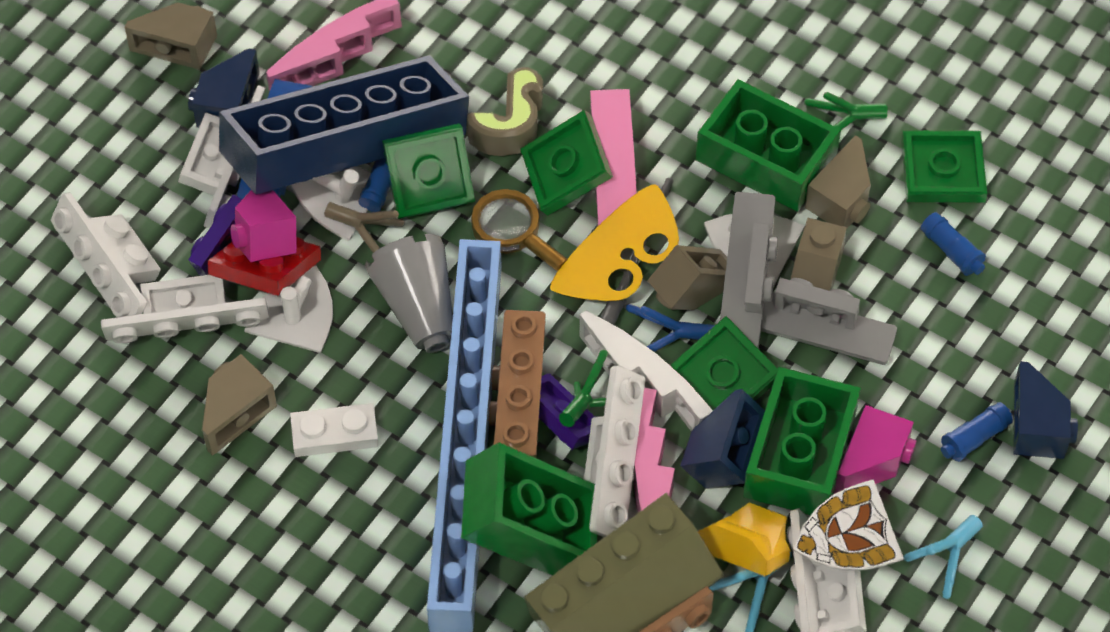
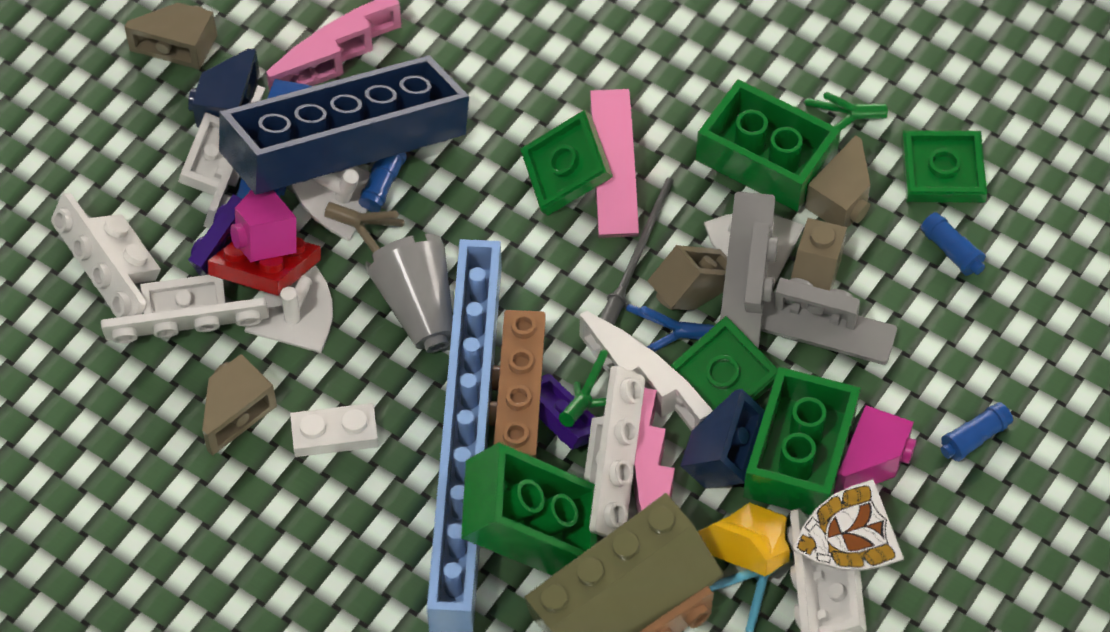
green tile [382,123,475,219] -> none
dark tan animal [466,67,543,156] -> none
piece [471,189,568,272] -> none
yellow piece [550,184,679,301] -> none
medium azure plant [904,515,983,599] -> none
dark blue slope [1013,361,1078,459] -> none

